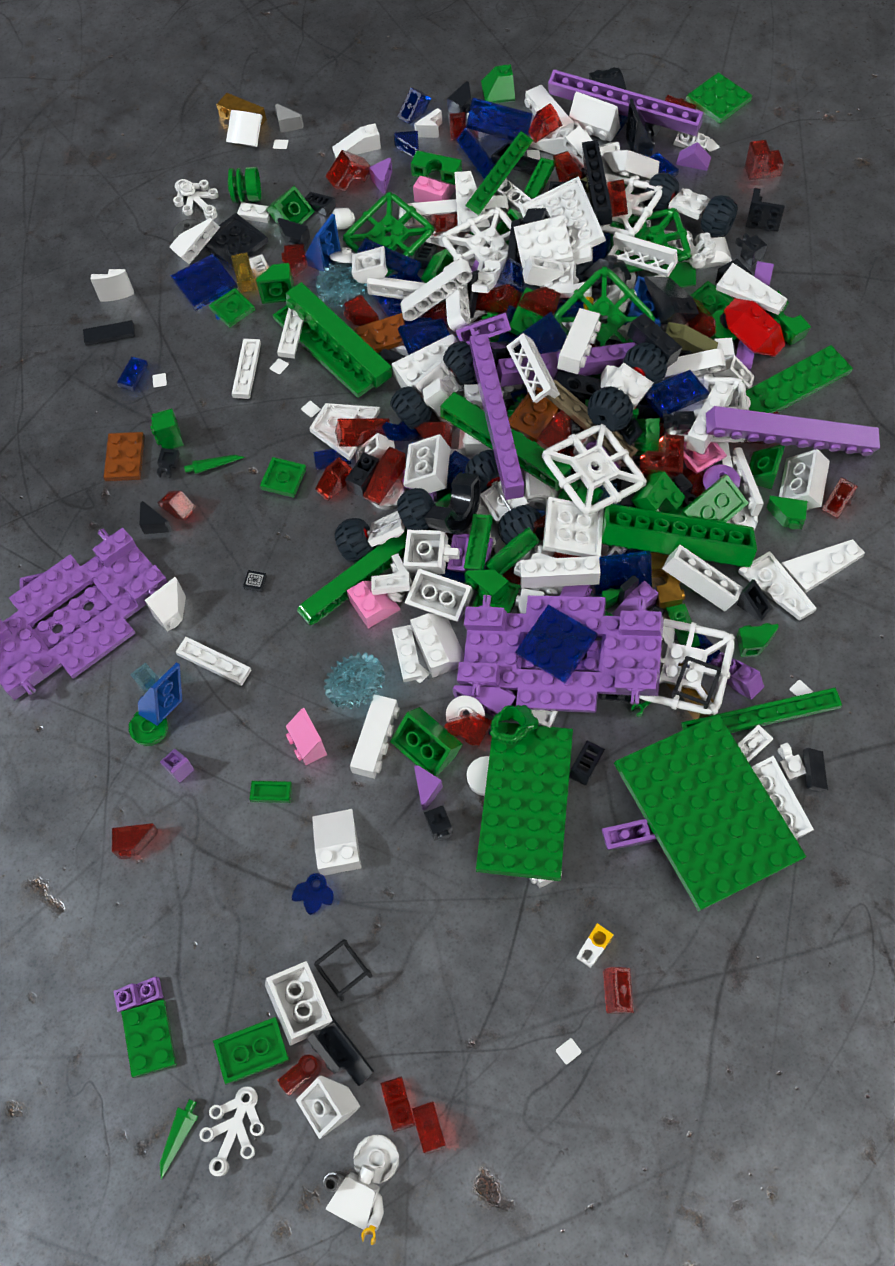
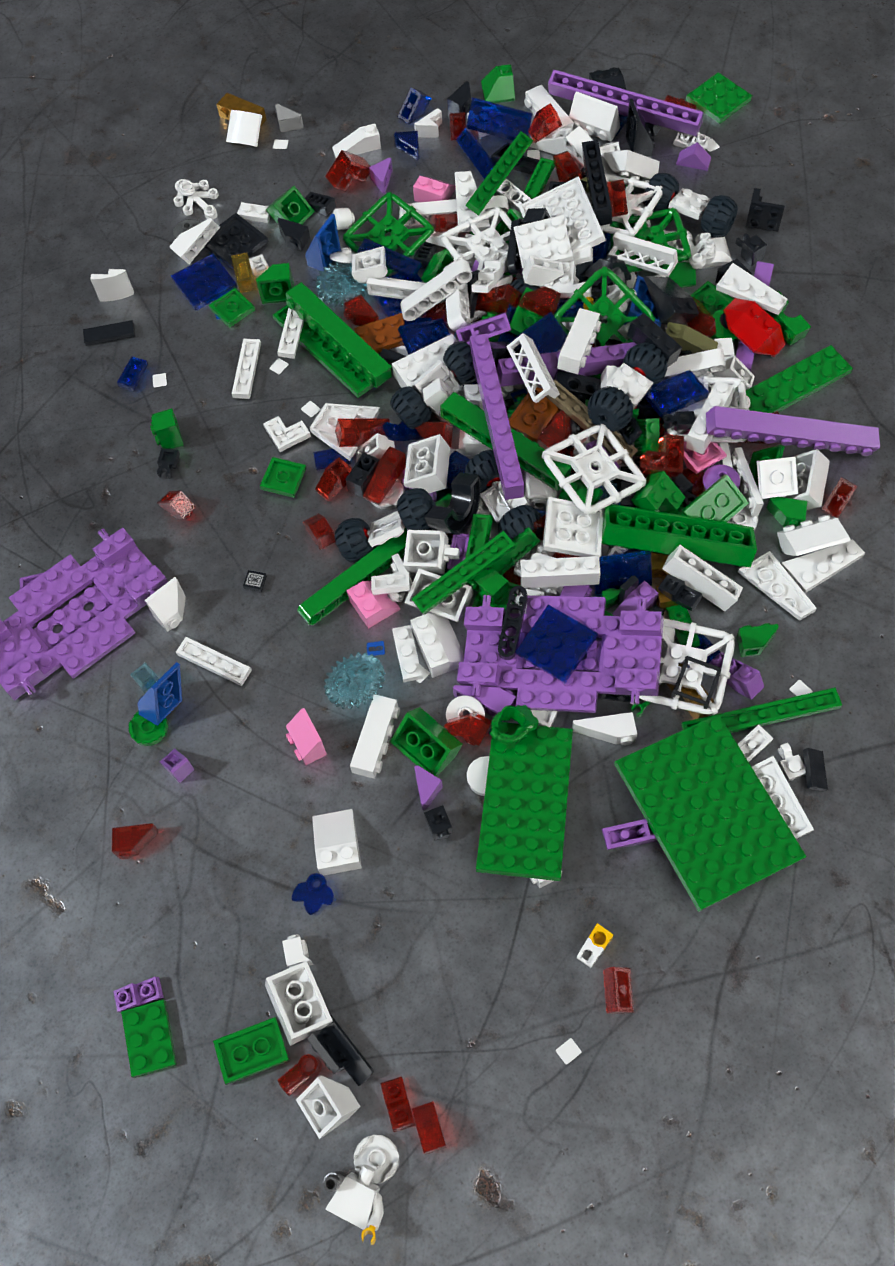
dark orange plate [104,432,145,481] -> none
black slope [139,501,172,534] -> none
green bar [159,1099,198,1180] -> none
green bar [184,455,245,474] -> none
white plant [199,1087,265,1177] -> none
green wheel [228,167,261,203] -> none
green tile [249,781,292,803] -> none
clear red slope [282,244,306,279] -> none
black piece [314,939,372,1001] -> none
green arch [411,151,462,185] -> none
clear blue slope [497,258,524,292] -> none
black slope [569,740,605,785] -> none
clear blue plate [649,152,679,177] -> none
black slope [737,579,773,621] -> none
clear red brick [745,140,784,181] -> none
none -> white plate [263,416,311,452]
none -> white window [282,934,314,968]
none -> clear red slope [303,513,336,550]
none -> blue sticker [366,641,385,657]
none -> green plate [411,531,515,615]
none -> black beam [498,586,528,660]
none -> white slope [572,712,637,745]
none -> black slope [658,574,703,611]
none -> white plate [757,456,798,499]
none -> white slope [777,515,850,556]

